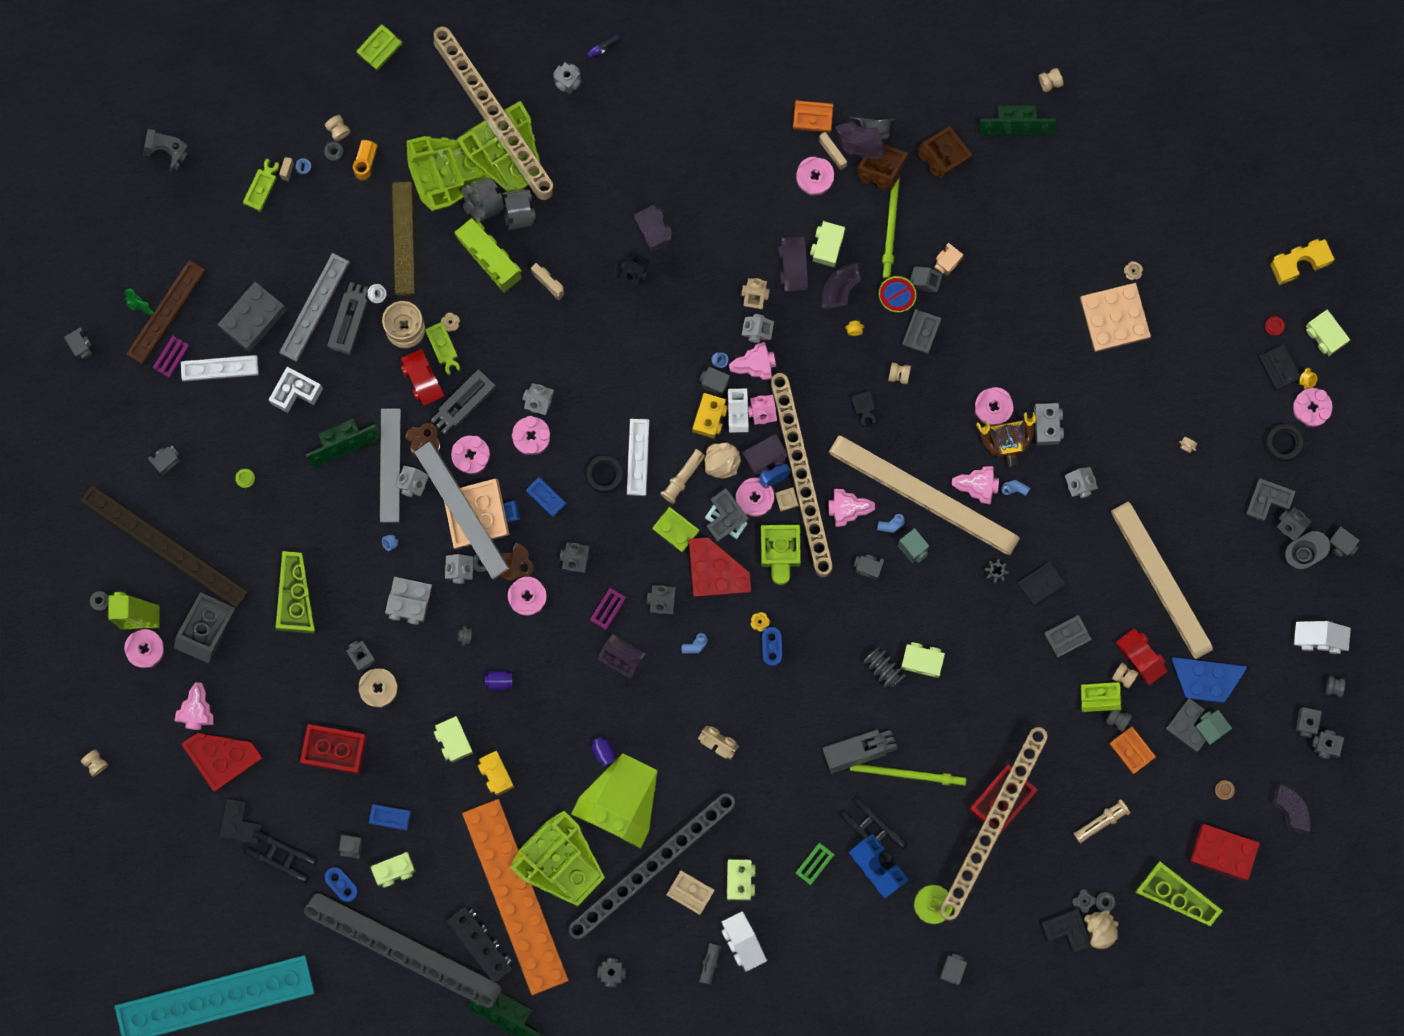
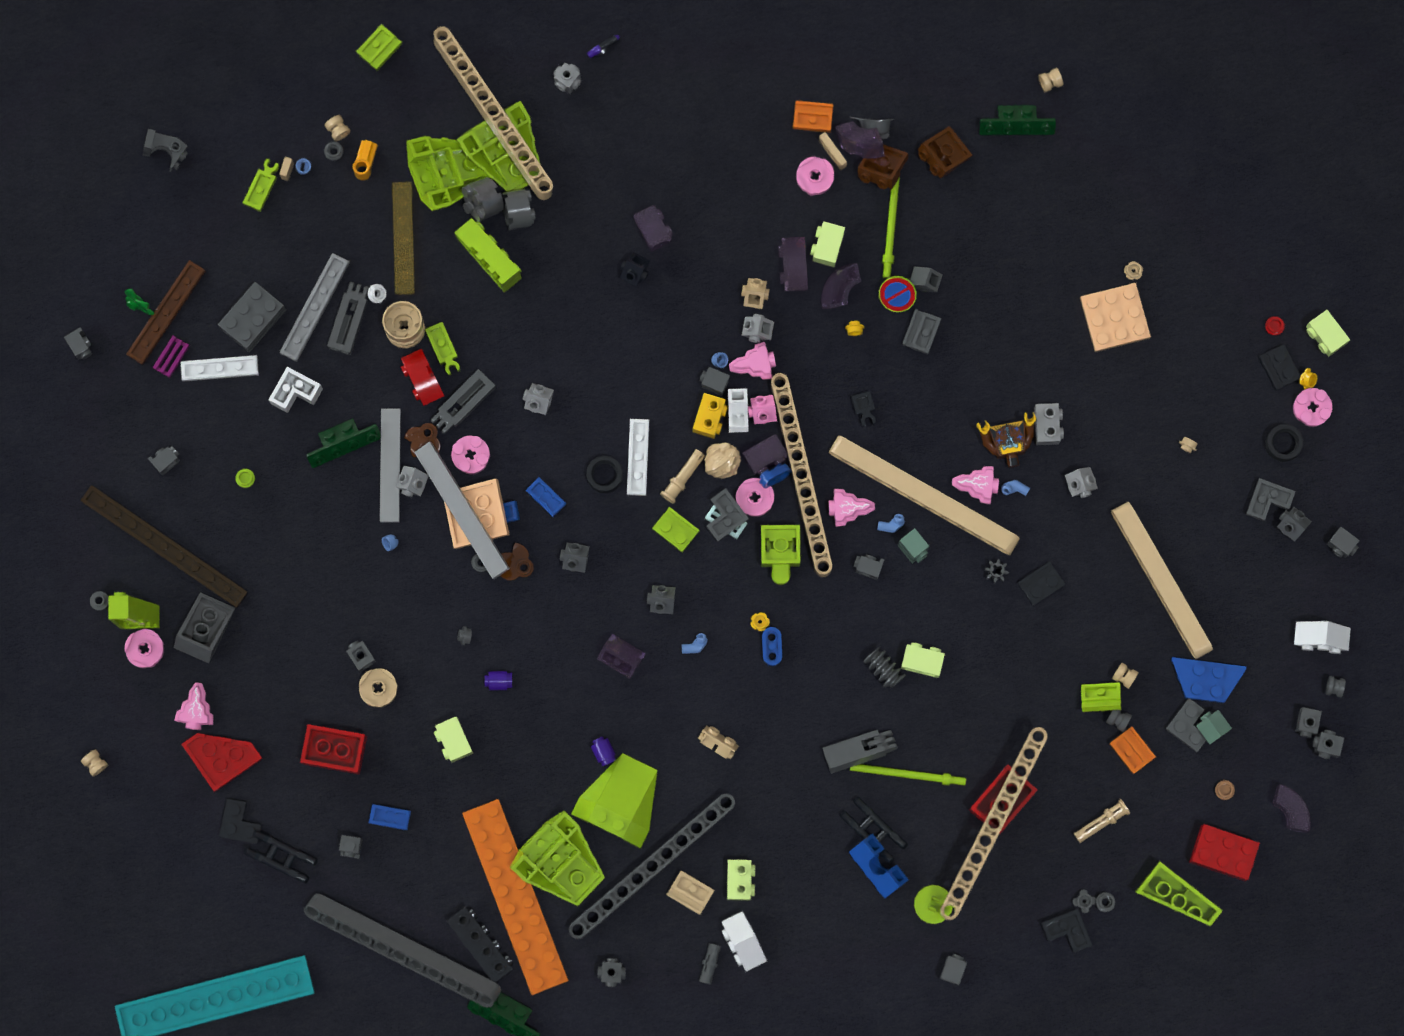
lime wedge [276,551,315,633] -> none
blue plate [325,867,358,902] -> none
yellowish green brick [371,852,416,888] -> none
light grey plate [385,577,432,625] -> none
tan plate [441,313,460,331] -> none
light grey brick [445,554,473,584] -> none
yellow brick [478,751,514,796] -> none
bright pink plate [508,577,547,616] -> none
bright pink plate [512,416,550,455] -> none
tan plate [531,263,564,300] -> none
magenta tile [590,588,626,630] -> none
red plate [689,538,751,597] -> none
tan tile [775,488,799,512] -> none
bright green tile [795,843,835,886] -> none
tan wheel [888,362,911,384] -> none
light nougat brick [934,243,963,276] -> none
bright pink plate [975,387,1013,426] -> none
dark grey plate [1044,615,1092,658] -> none
tan hair [1084,910,1118,949] -> none
red brick [1116,629,1167,685] -> none
yellow arch [1271,239,1334,285] -> none
dark grey piece [1285,531,1330,569] -> none

